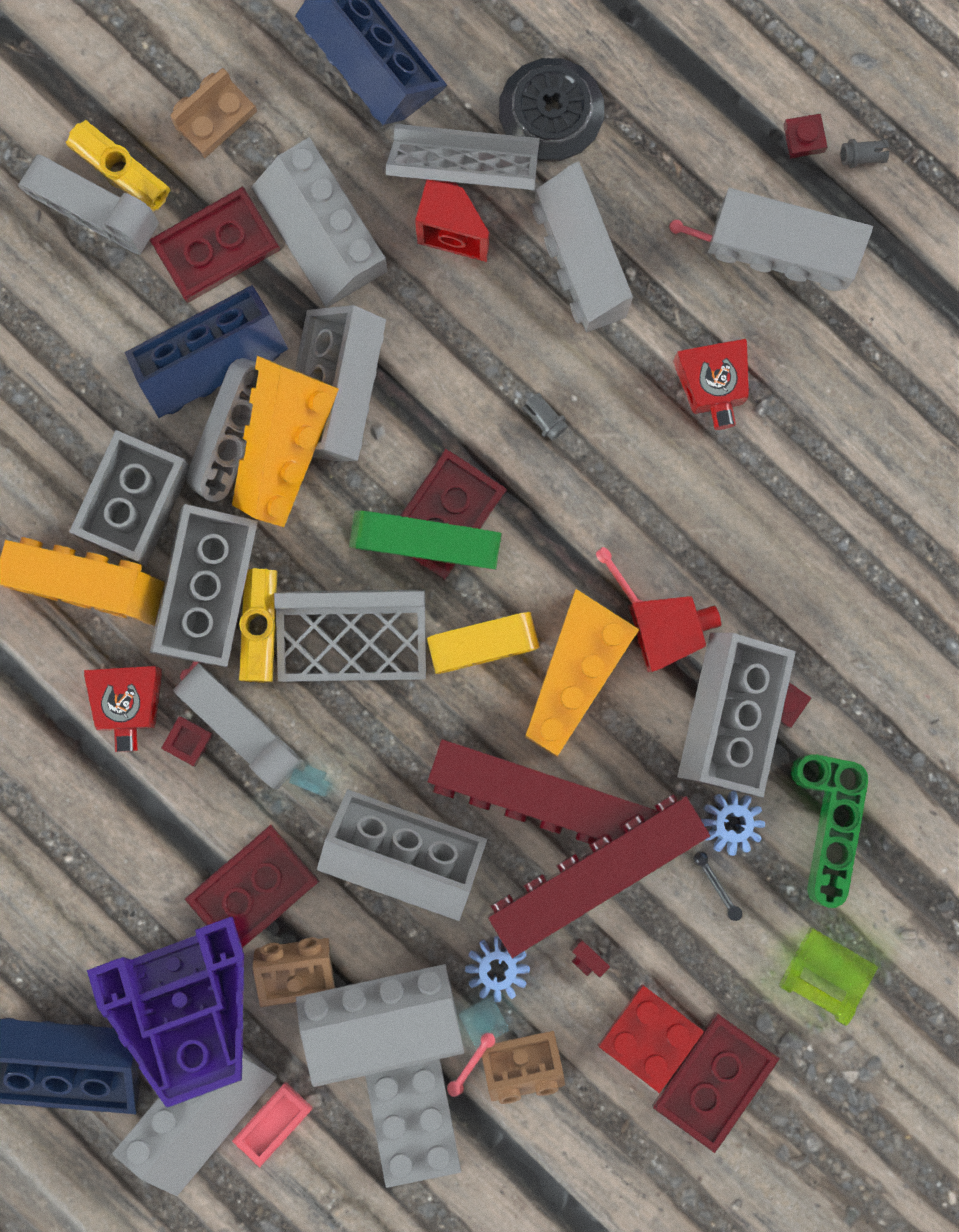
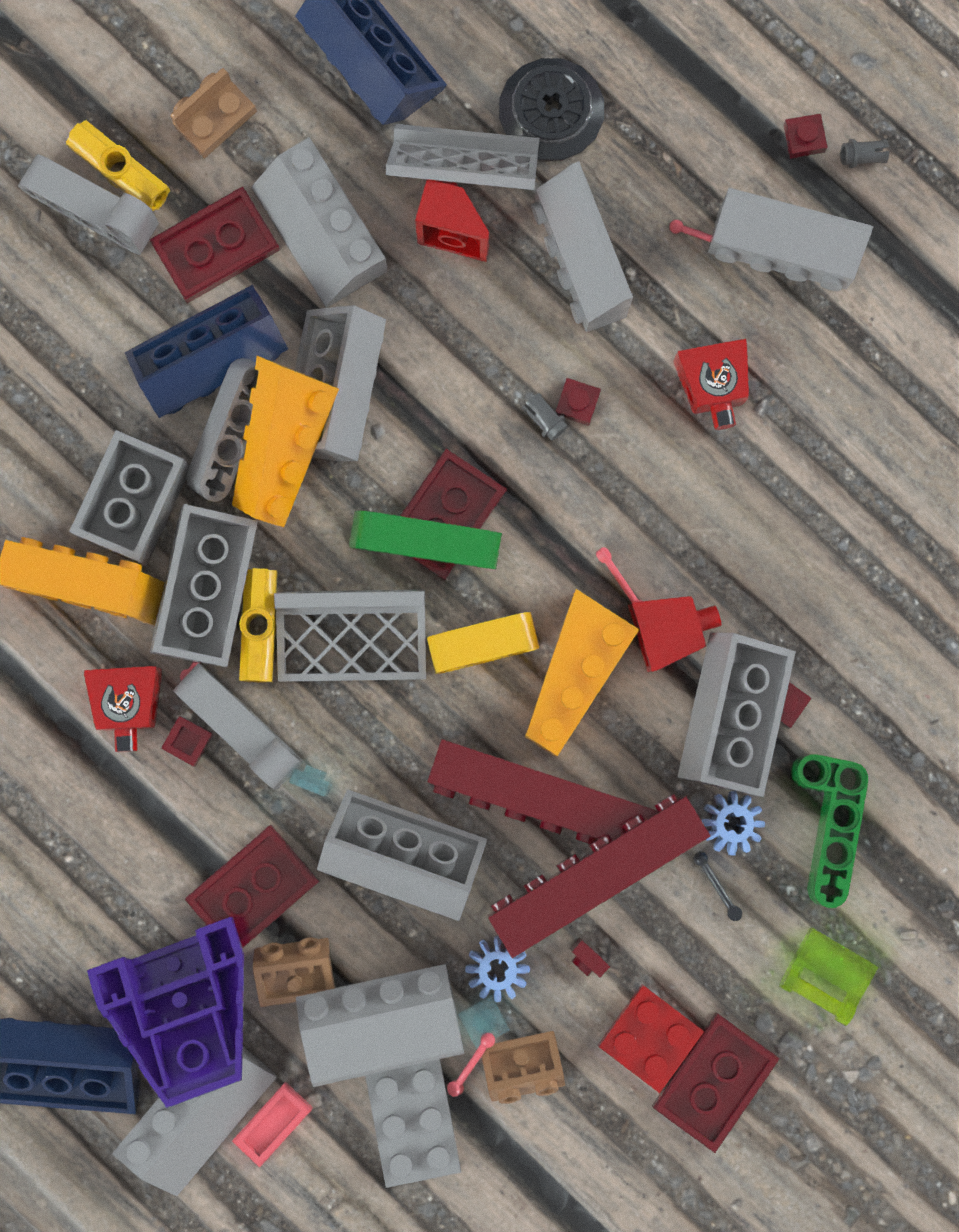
none -> dark red plate [555,378,601,426]

